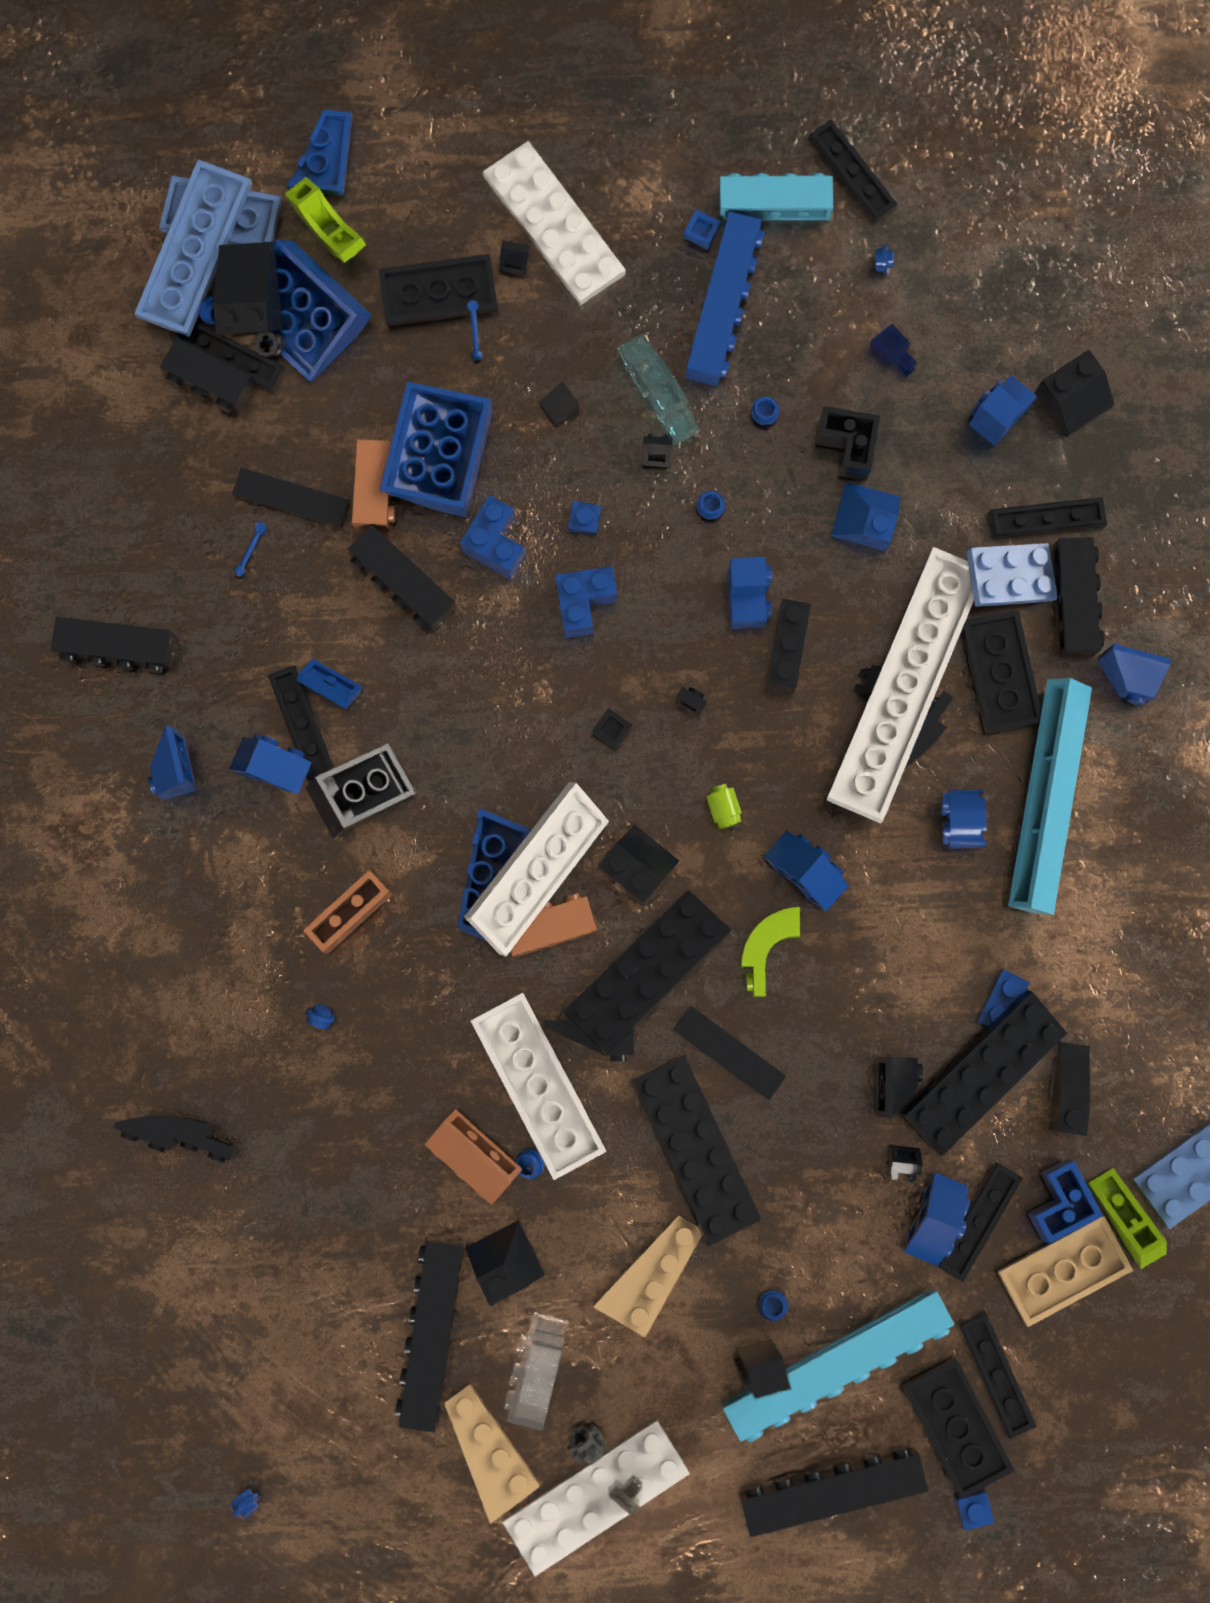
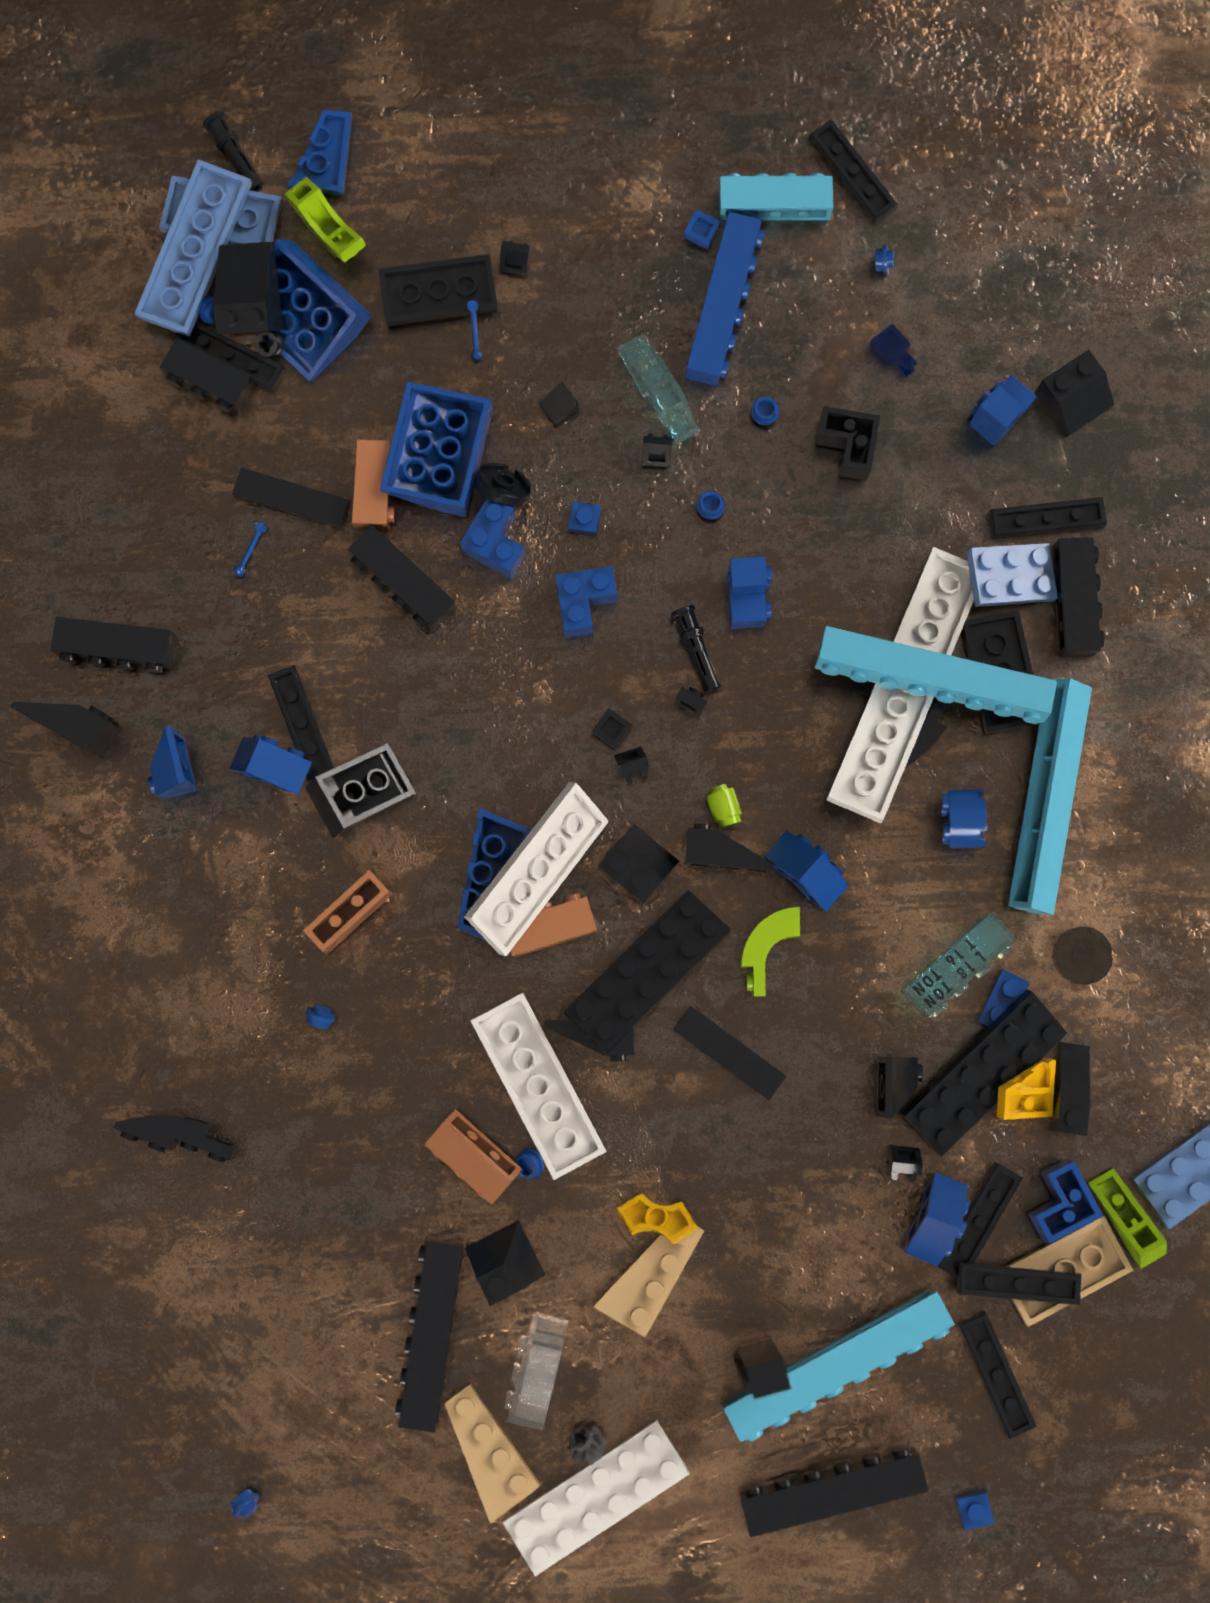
blue plate [296,659,362,709] -> none
white plate [483,141,626,305] -> none
clear smoke tile [608,1475,643,1516] -> none
black plate [630,1055,762,1246] -> none
blue plate [758,1290,788,1321] -> none
black brick [765,599,811,694] -> none
blue slope [831,482,901,551] -> none
black plate [902,1357,1015,1500] -> none
blue slope [1098,643,1171,705] -> none
none -> black slope [10,702,119,759]
none -> black pin [203,111,265,192]
none -> black tile [474,462,531,506]
none -> black tile [614,746,649,784]
none -> yellow tile [616,1192,698,1245]
none -> black pin [670,605,722,693]
none -> black slope [684,824,774,873]
none -> medium azure brick [815,626,1057,724]
none -> clear light blue brick [901,912,1017,1017]
none -> black tile [957,1262,1082,1305]
none -> yellow wing [997,1058,1056,1120]
none -> clear smoke tile [1052,926,1113,985]

